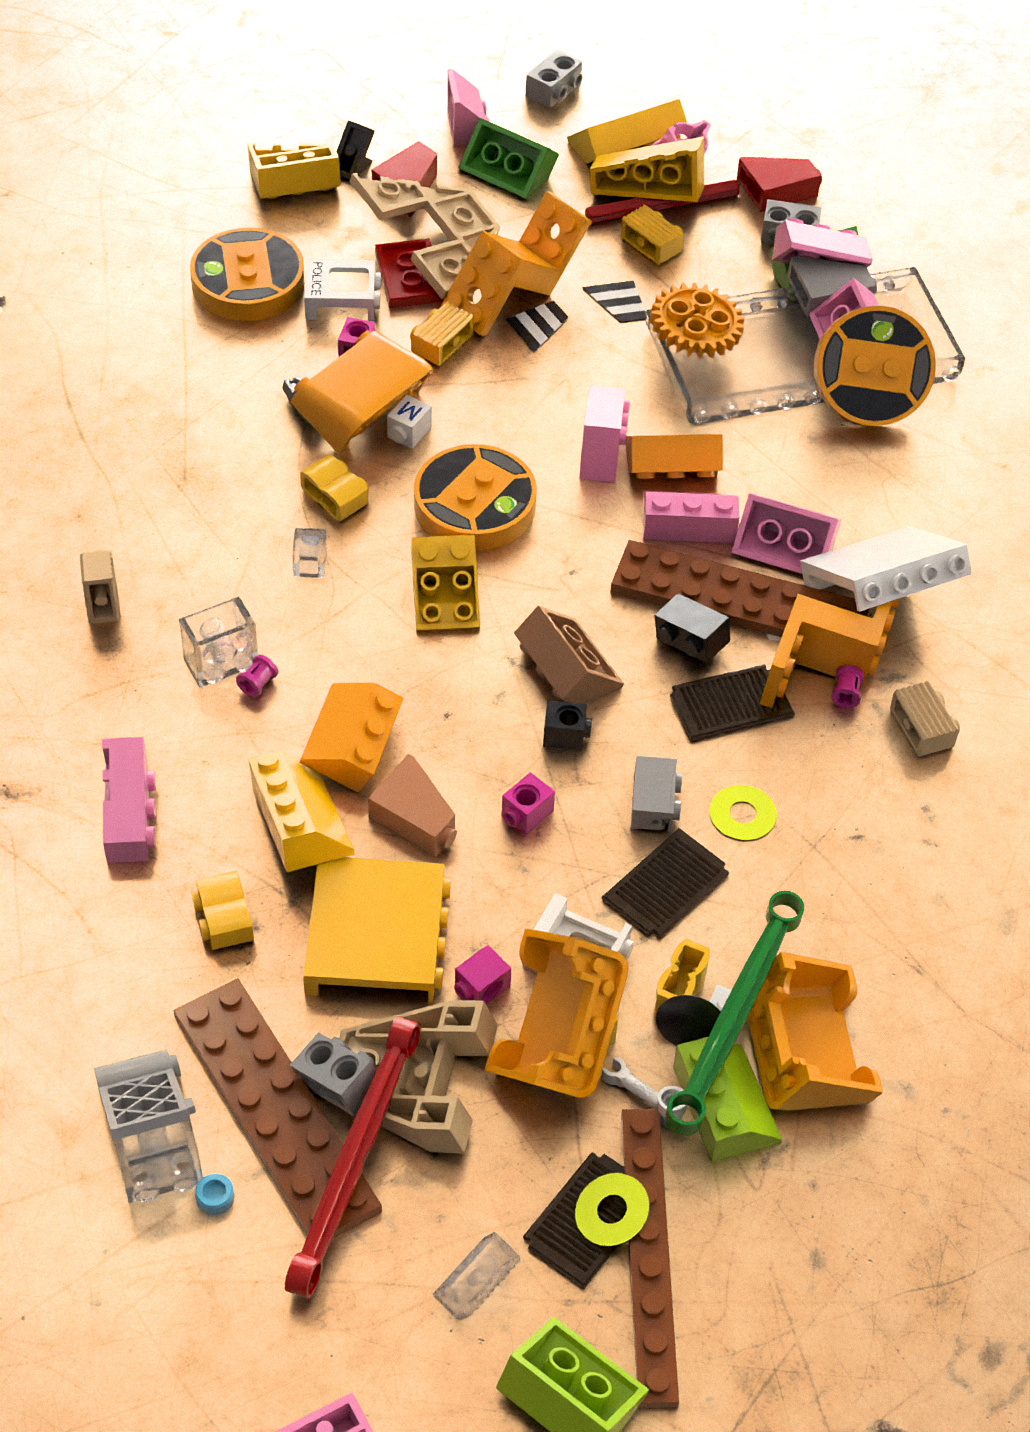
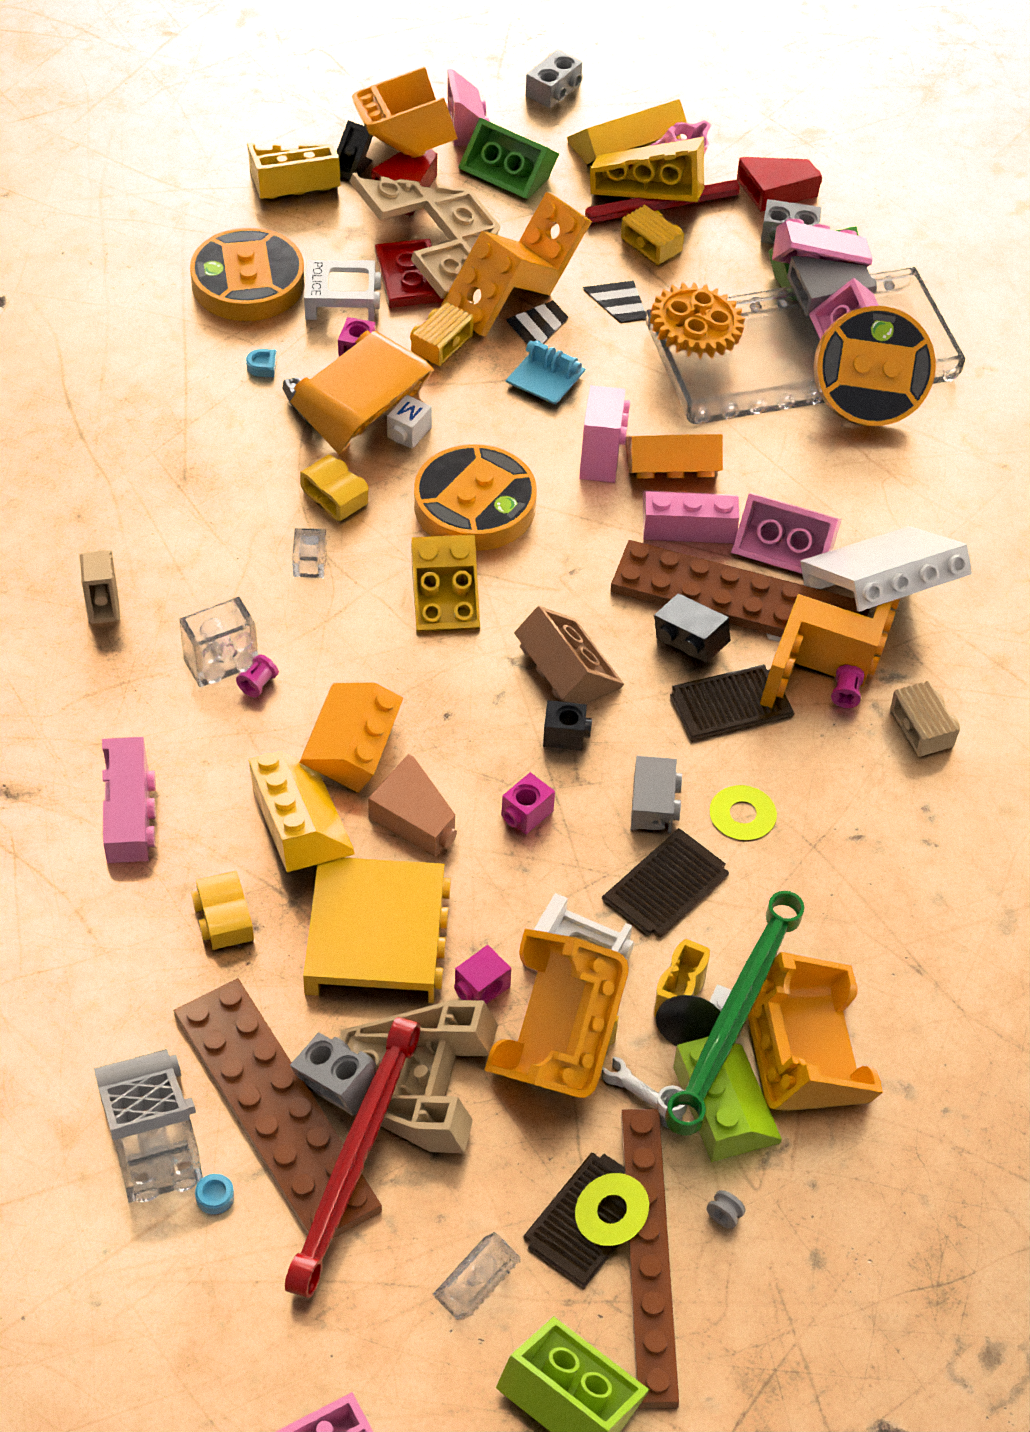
none -> medium azure tile [246,349,277,377]
none -> light orange windscreen [352,66,458,158]
none -> medium azure hinge [506,340,586,405]
none -> light grey bush [706,1190,746,1229]

